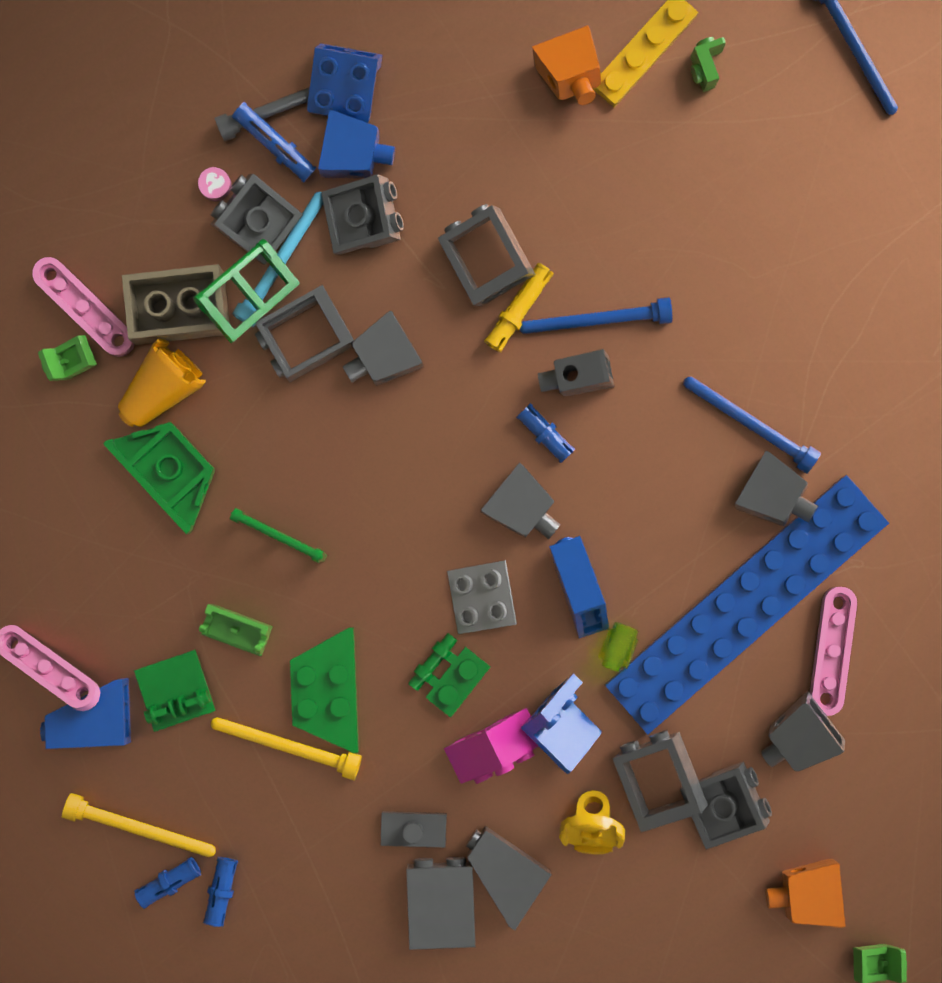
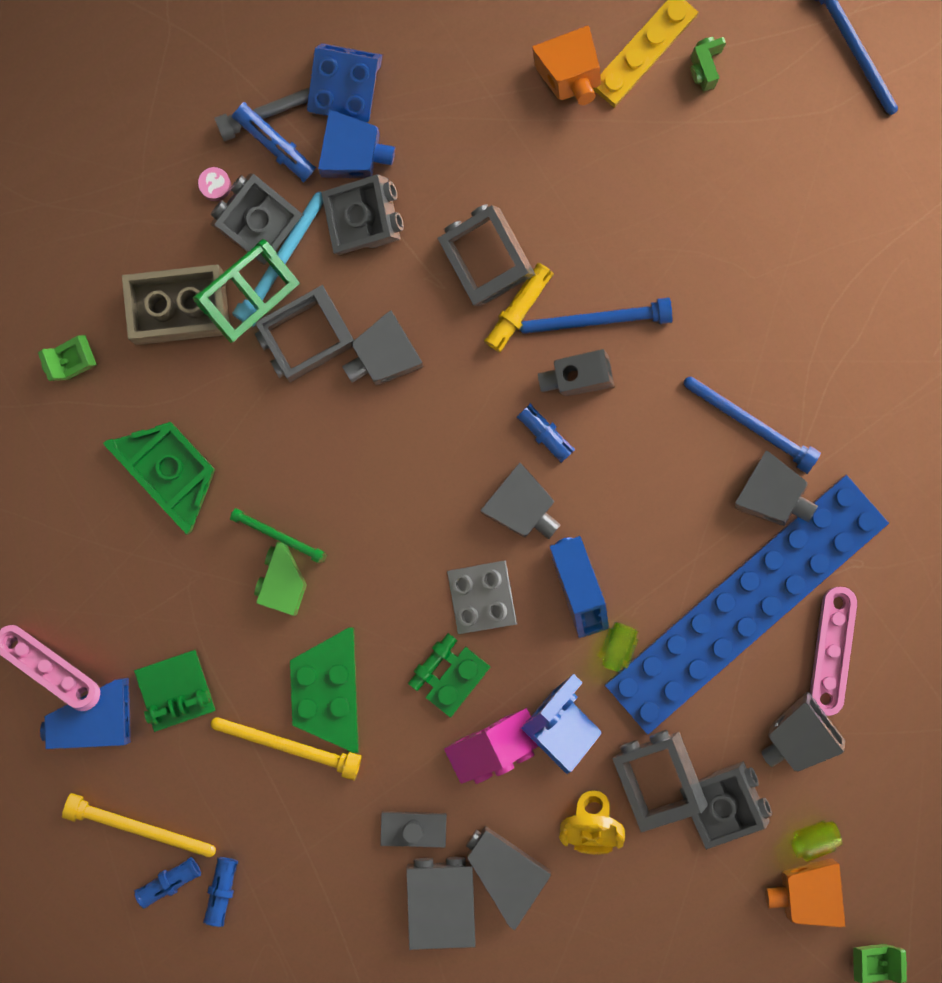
bright pink plate [32,257,134,357] -> none
light orange cone [118,338,206,427] -> none
bright green hinge [199,604,273,657] -> none
none -> bright green slope [254,541,307,616]
none -> clear neon green brick [790,820,843,862]

